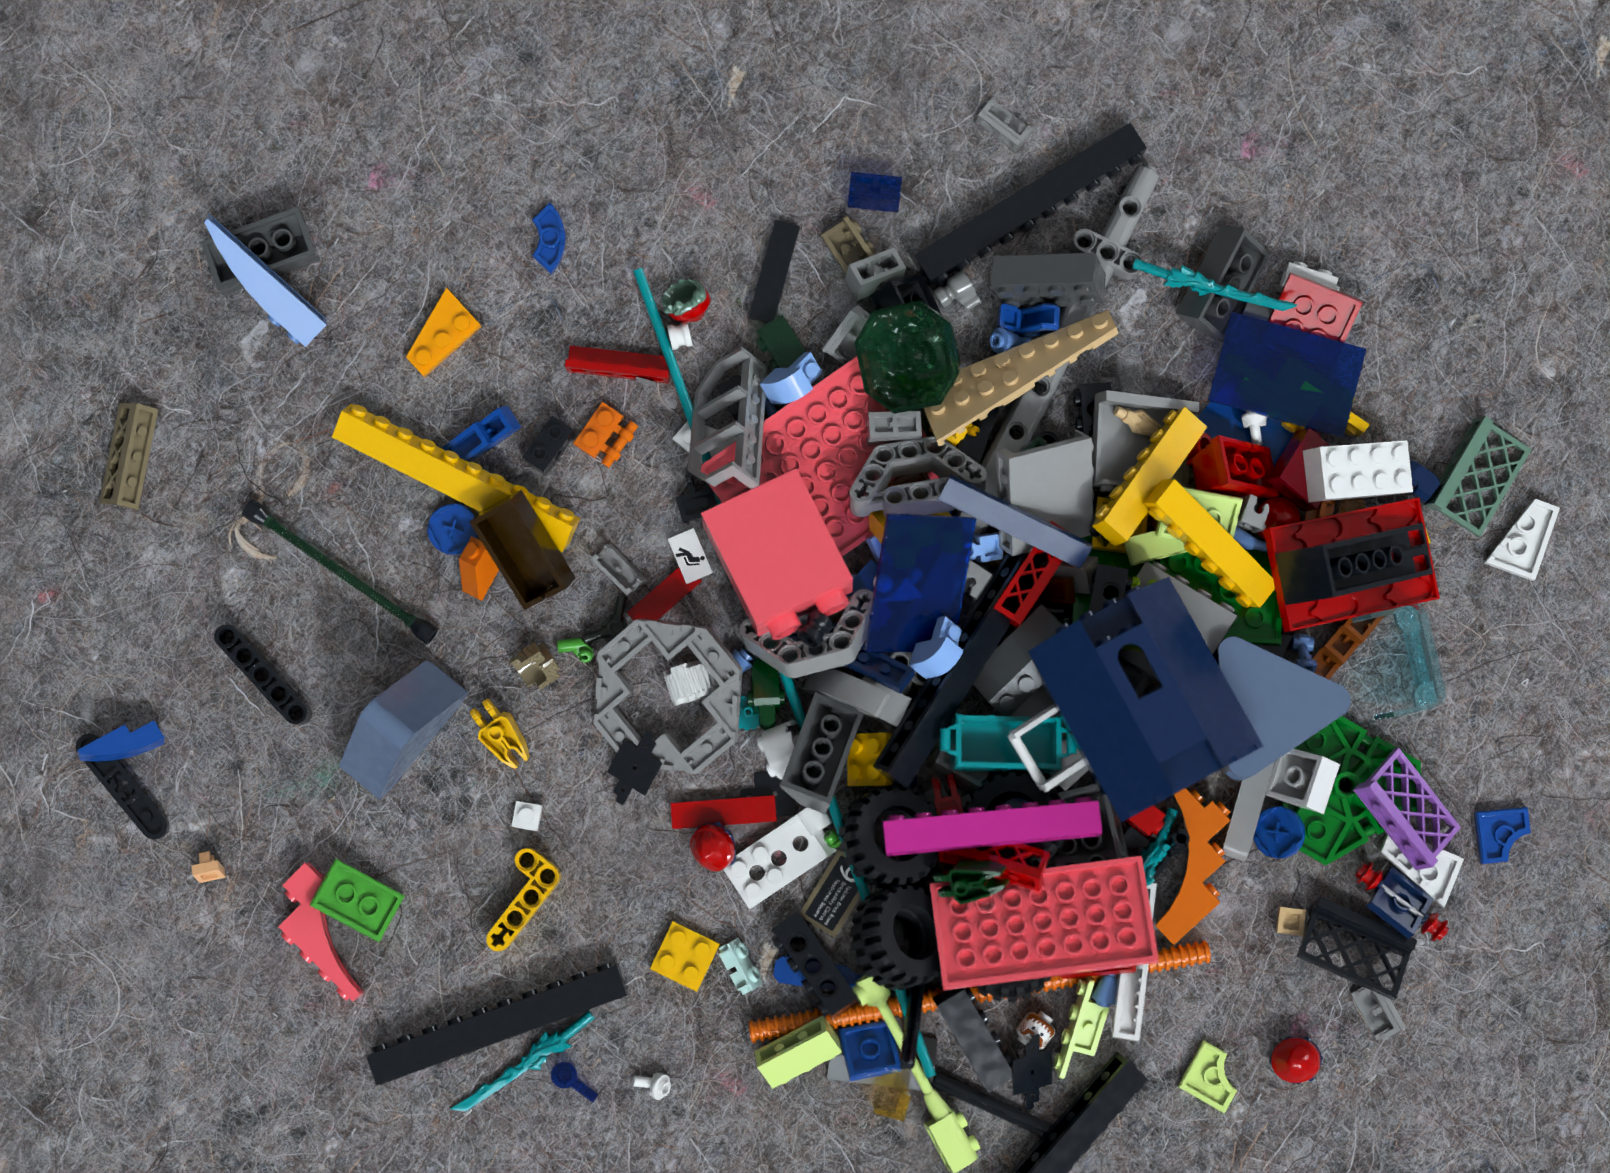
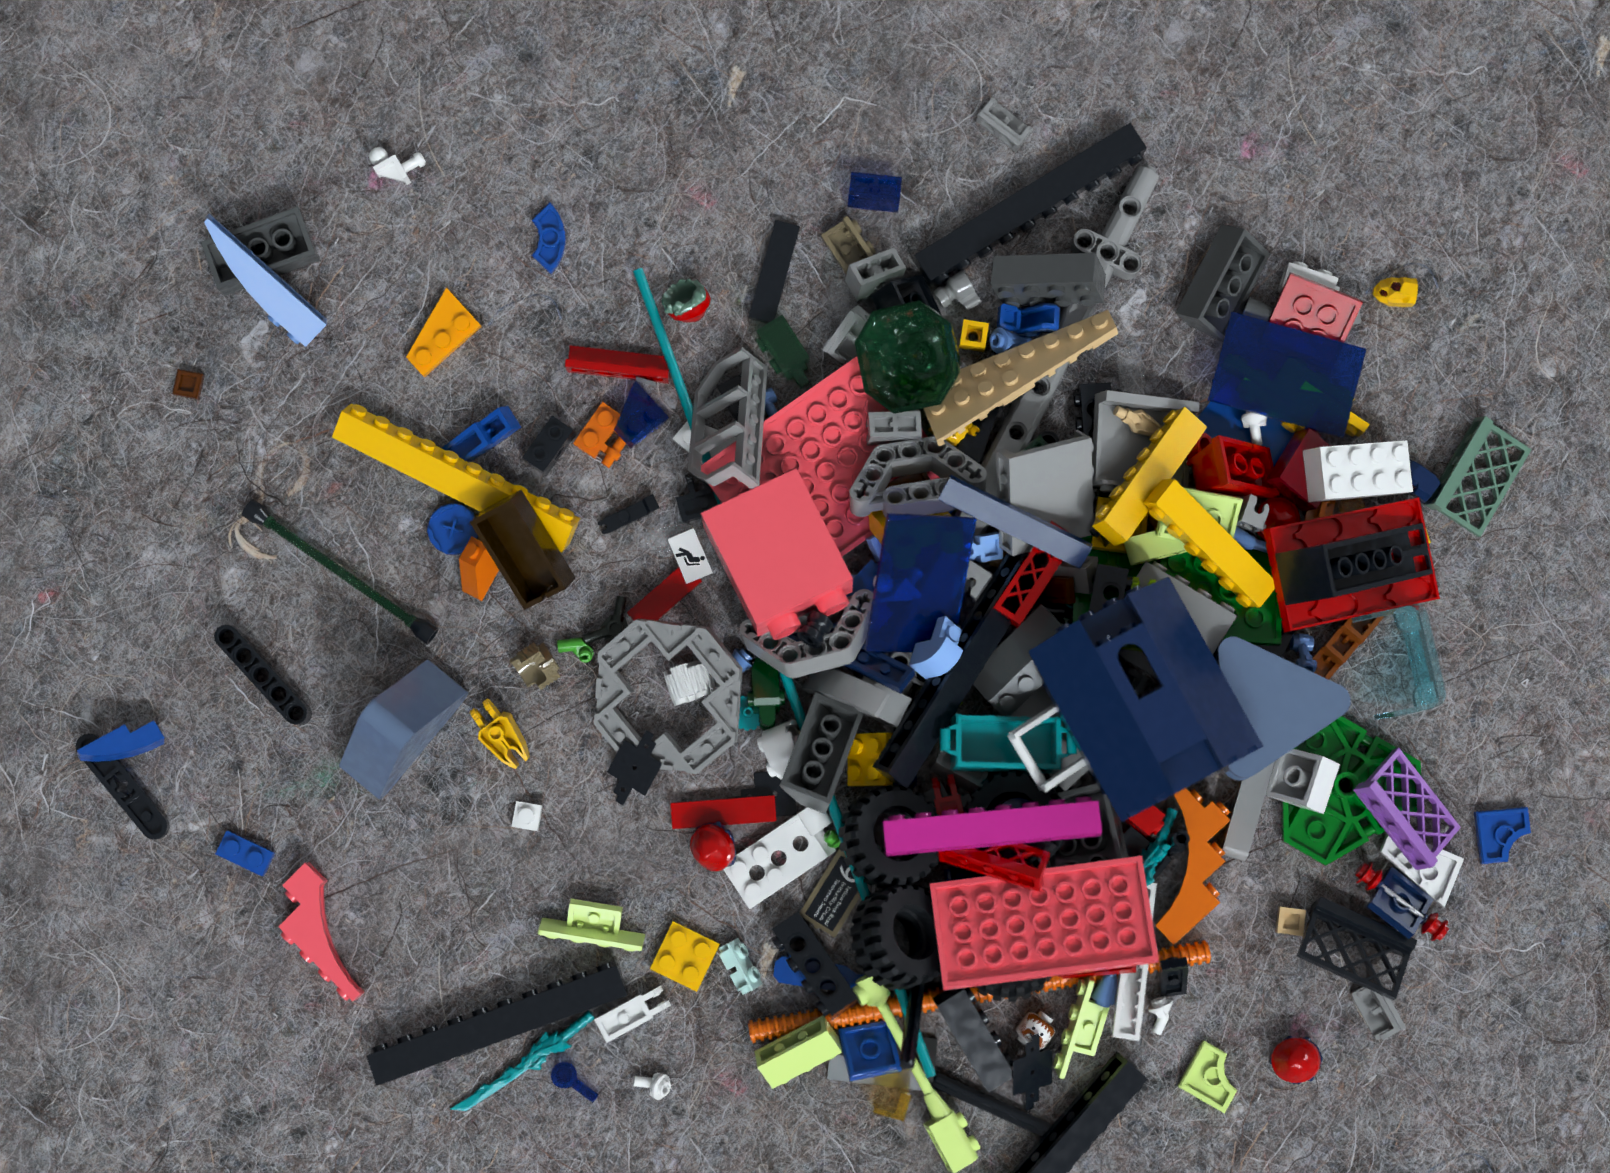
dark tan fence [99,403,158,510] -> none
light nougat tile [191,851,226,883] -> none
bright green tile [309,858,404,942] -> none
yellow beam [486,848,561,951] -> none
light grey hinge [591,544,647,598] -> none
white wheel [667,322,693,350] -> none
light blue brick [759,352,823,404] -> none
dark green hinge [933,859,1009,905] -> none
teal sword [1132,259,1298,311] -> none
blue tile [1253,806,1305,859] -> none
white wing [1484,499,1560,581] -> none
none -> reddish brown tile [172,369,205,400]
none -> blue plate [215,830,275,876]
none -> white piece [369,147,426,185]
none -> yellowish green bracket [538,899,645,951]
none -> white hinge [594,986,671,1043]
none -> black piece [598,494,660,535]
none -> clear blue wing [614,382,669,448]
none -> yellow plate [959,319,989,352]
none -> white plate [1148,996,1173,1035]
none -> black plate [1158,957,1188,997]
none -> yellow rock [1372,277,1418,307]

